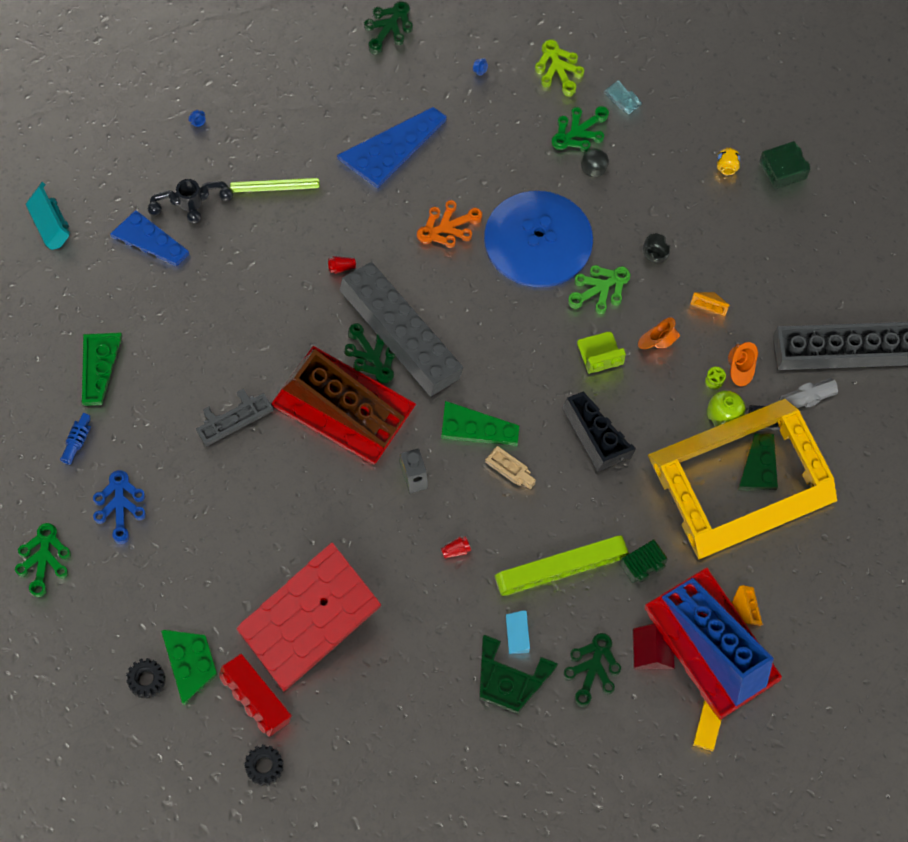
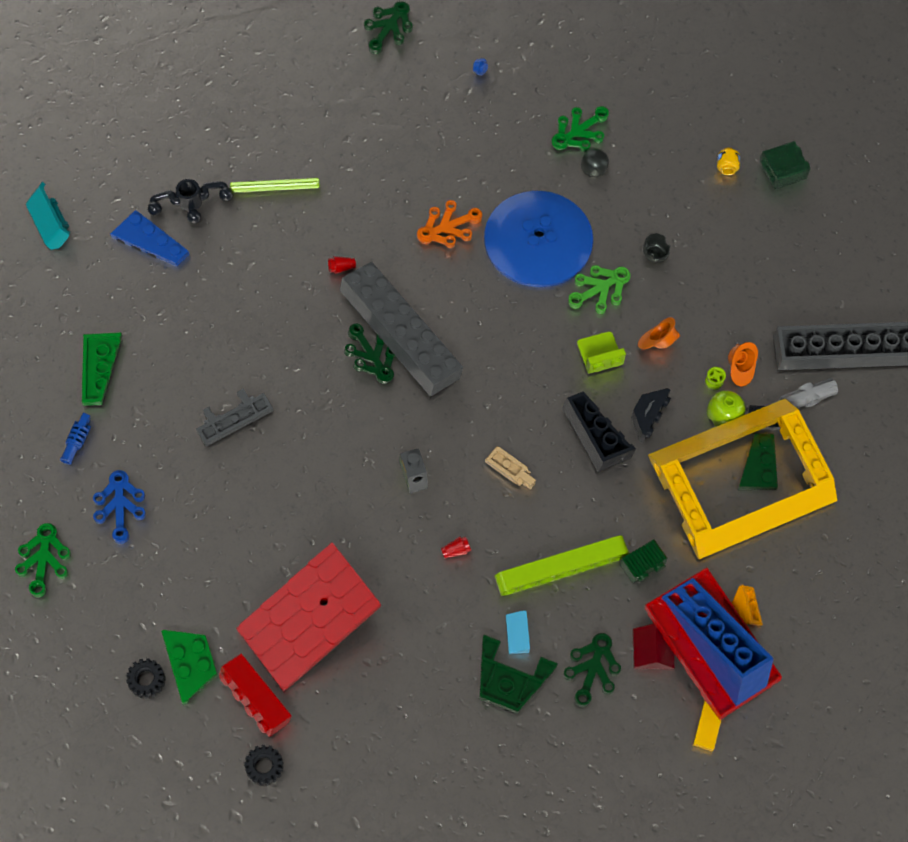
blue plate [188,110,206,127] -> none
piece [271,346,416,465] -> none
blue wing [337,107,447,189] -> none
green wing [441,401,519,446] -> none
lime plant [535,39,584,96] -> none
clear light blue slope [604,80,643,114] -> none
light orange slope [691,292,729,316] -> none
none -> black slope [631,388,671,443]

